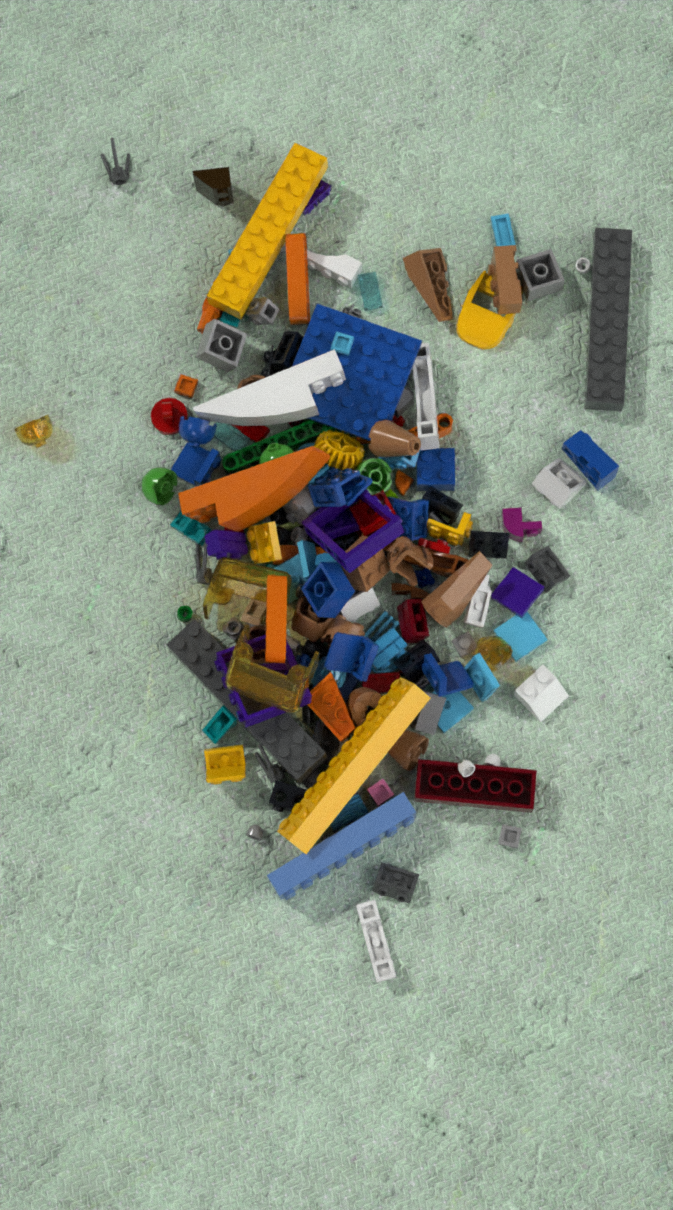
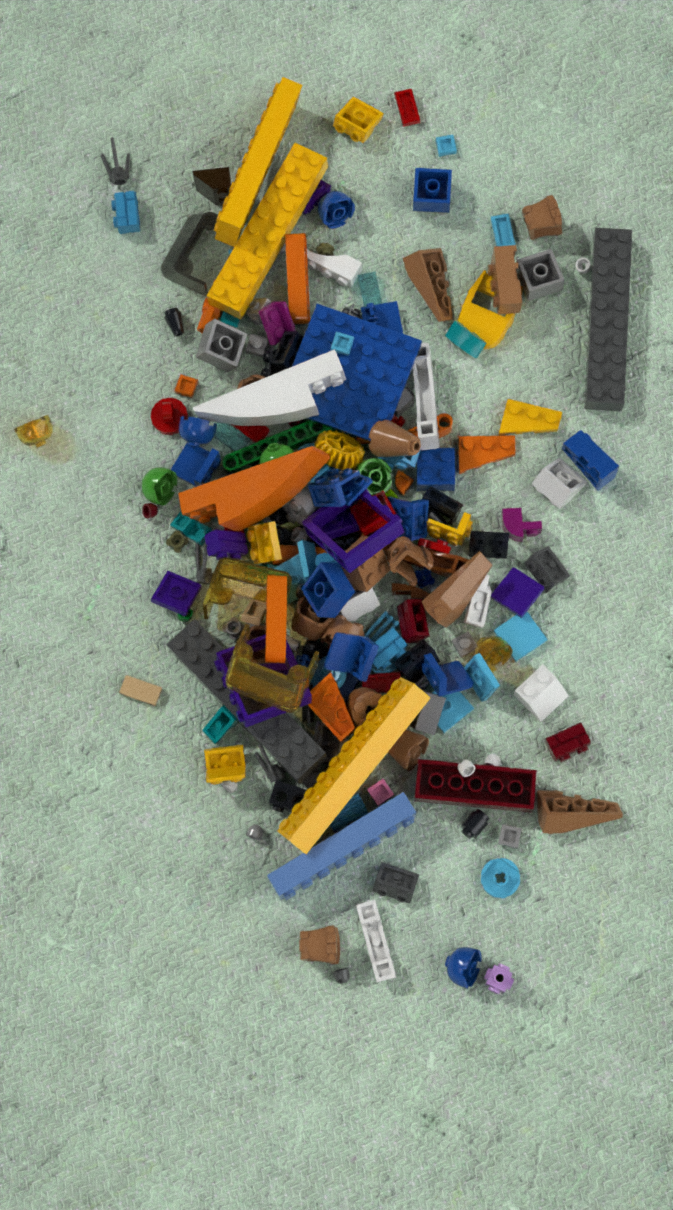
none -> dark azure brick [111,191,141,234]
none -> tan tile [119,675,162,706]
none -> dark red hinge [142,503,158,519]
none -> dark purple tile [151,570,202,617]
none -> clear smoke windscreen [161,212,240,297]
none -> black cone [164,308,185,337]
none -> olive plate [166,531,189,553]
none -> yellow brick [213,77,303,247]
none -> white hinge [221,780,238,794]
none -> light grey plate [246,334,269,357]
none -> magenta bracket [258,301,296,345]
none -> medium nougat piece [299,925,341,965]
none -> olive plate [316,243,334,256]
none -> blue cylinder [318,191,355,229]
none -> yellow plate [333,96,384,143]
none -> dark grey hinge [333,968,350,984]
none -> blue hinge [361,301,403,334]
none -> red plate [394,88,420,127]
none -> blue brick [413,168,452,213]
none -> medium azure tile [435,135,457,157]
none -> teal slope [445,320,486,358]
none -> blue cylinder [445,947,482,989]
none -> orange wing [458,435,515,474]
none -> black brick [461,809,489,839]
none -> medium azure plate [480,858,520,899]
none -> lavender brick [484,963,514,994]
none -> yellow wing [498,399,562,436]
none -> medium nougat piece [522,195,562,240]
none -> medium nougat wedge [537,790,623,834]
none -> dark red brick [545,722,591,763]

